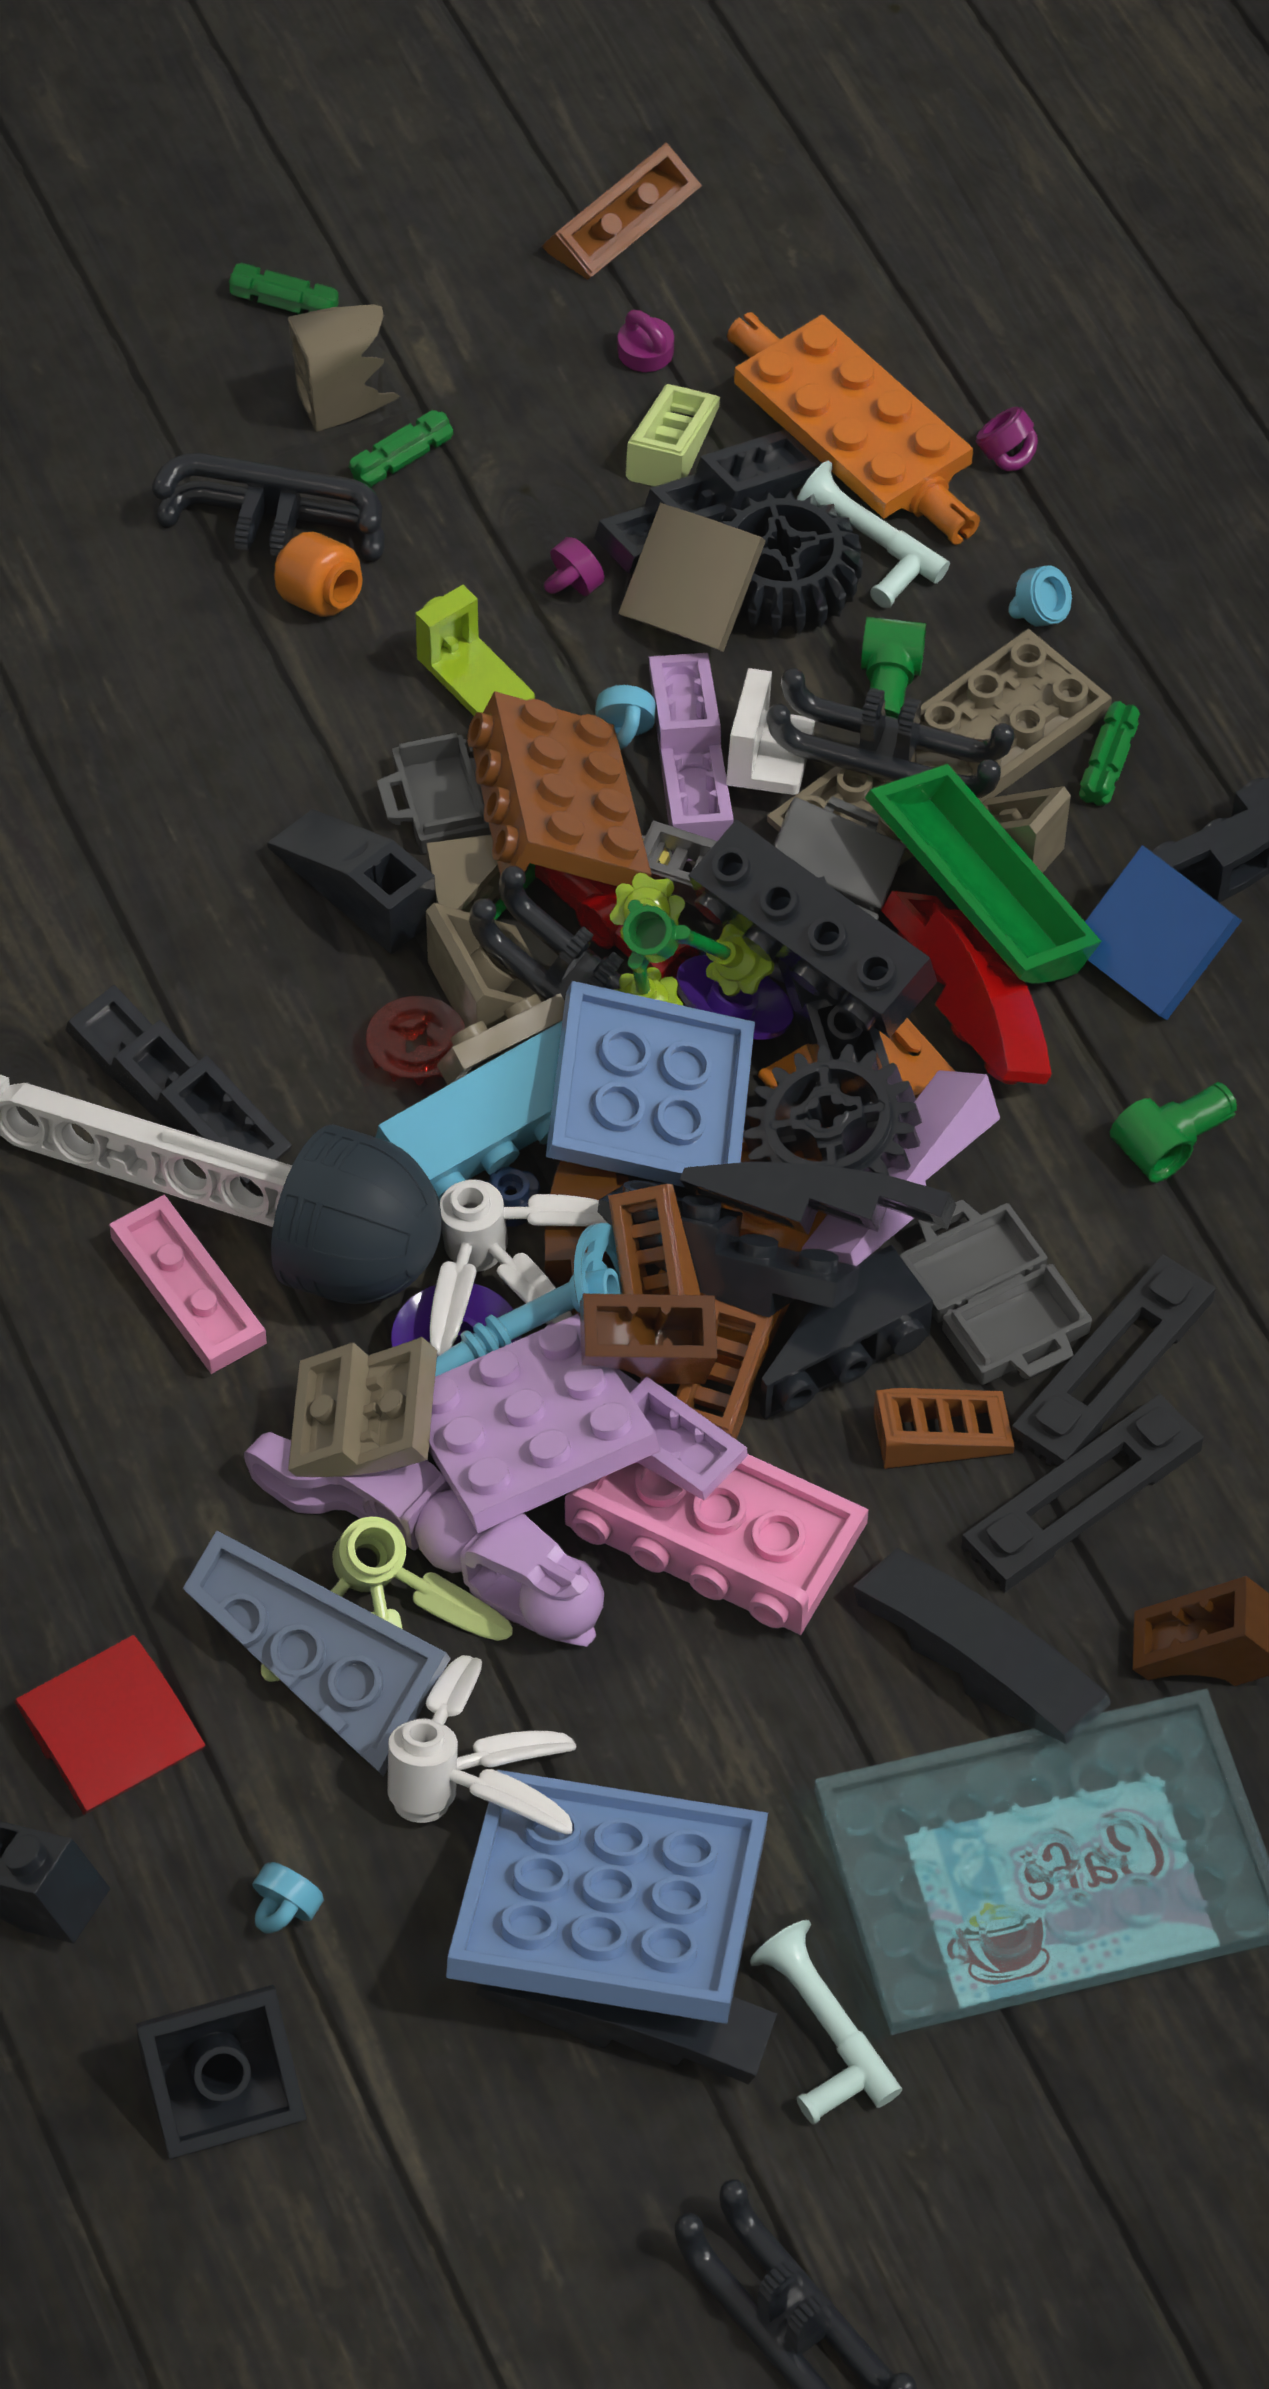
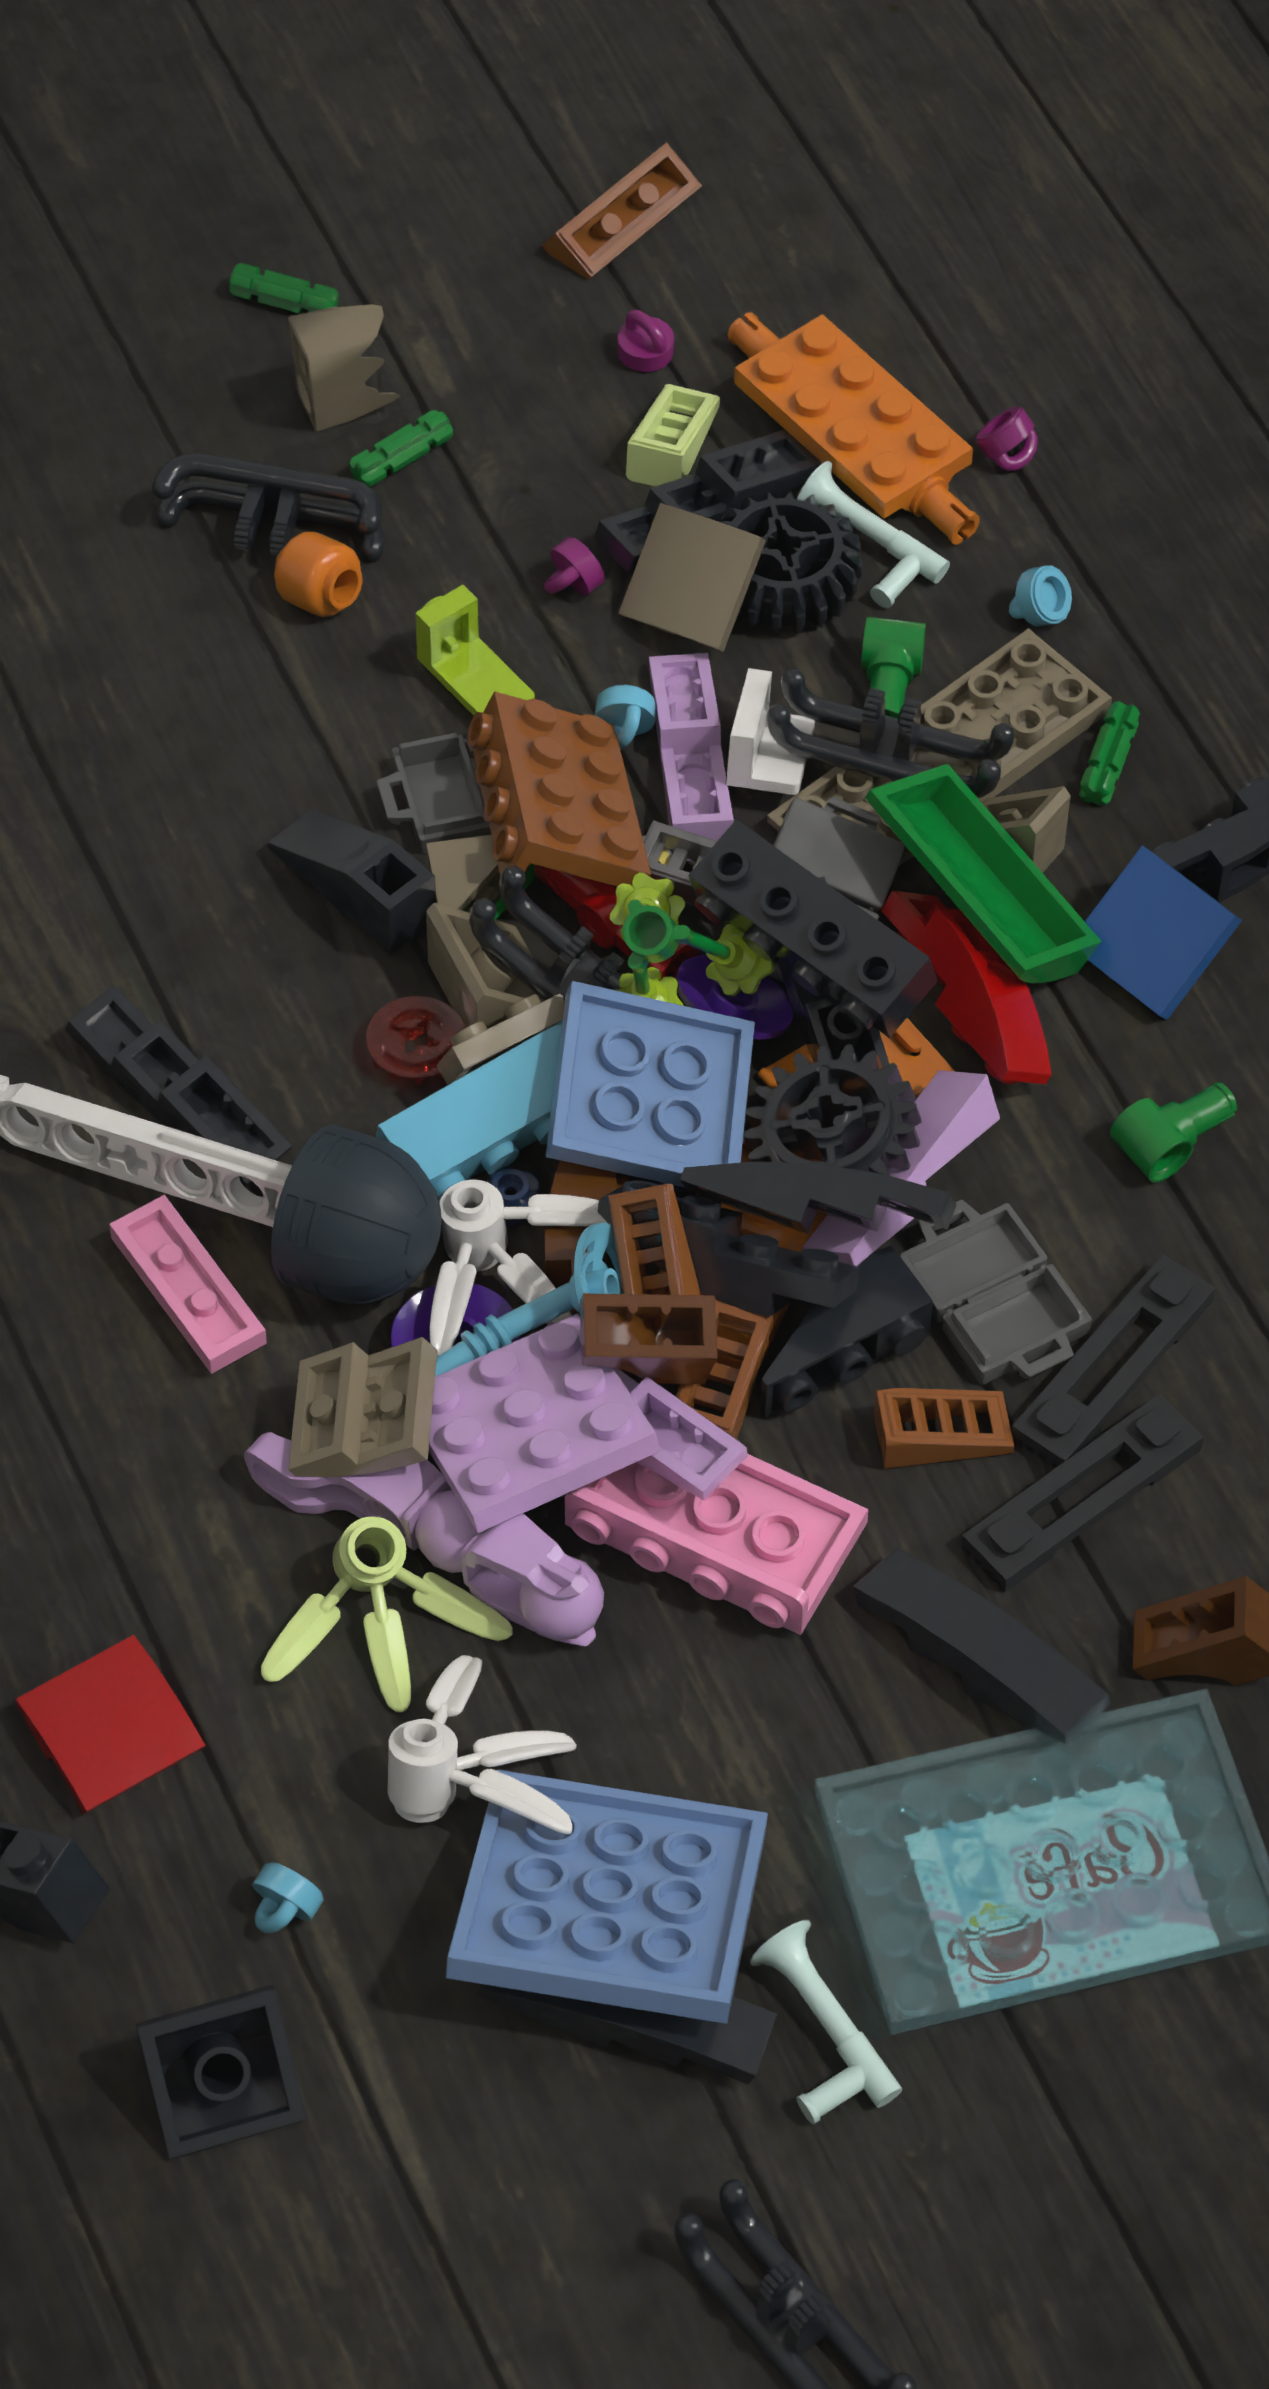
sand blue wing [183,1531,451,1776] -> none

